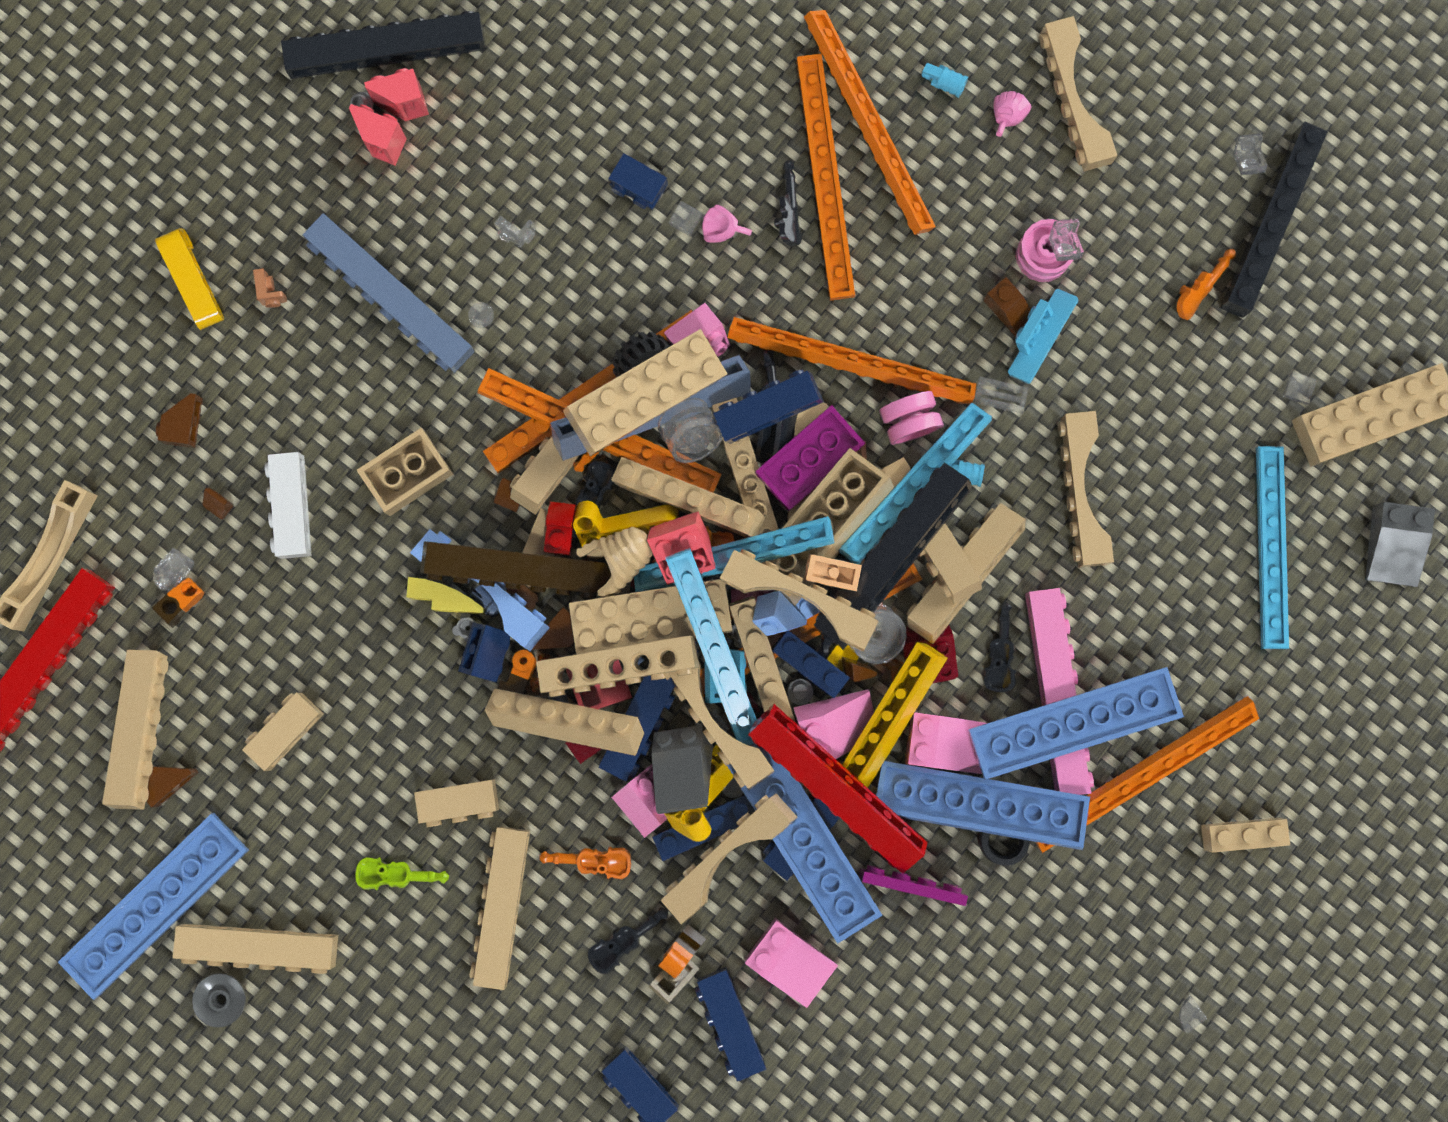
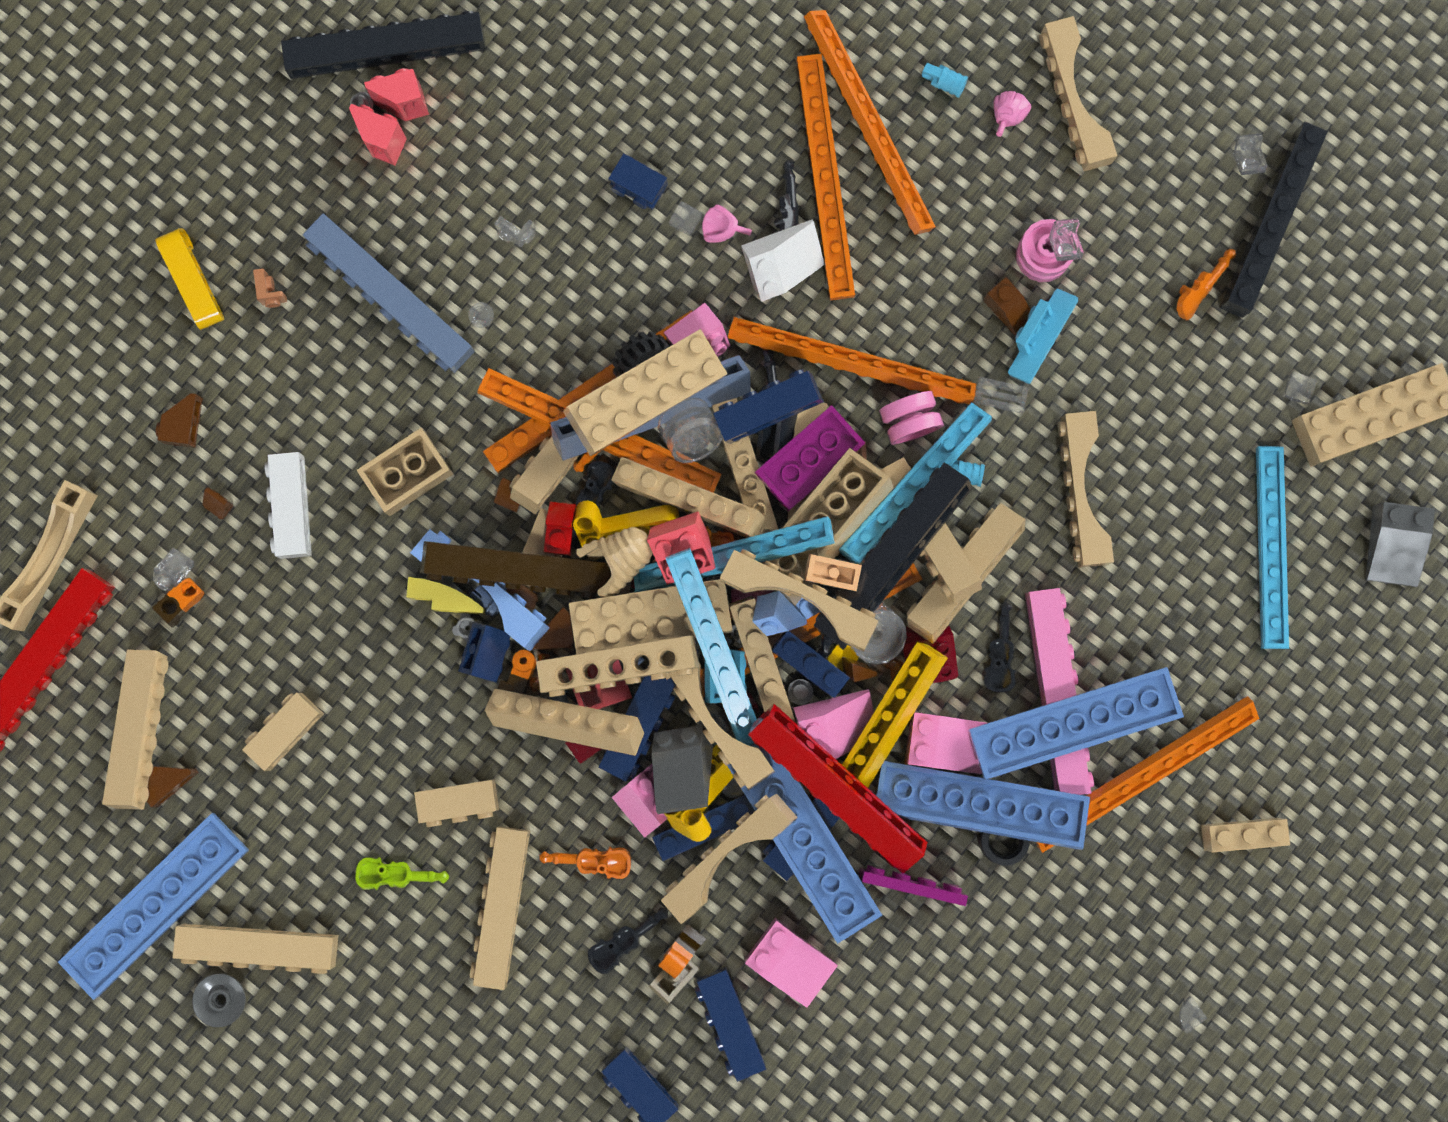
none -> white slope [741,220,825,302]

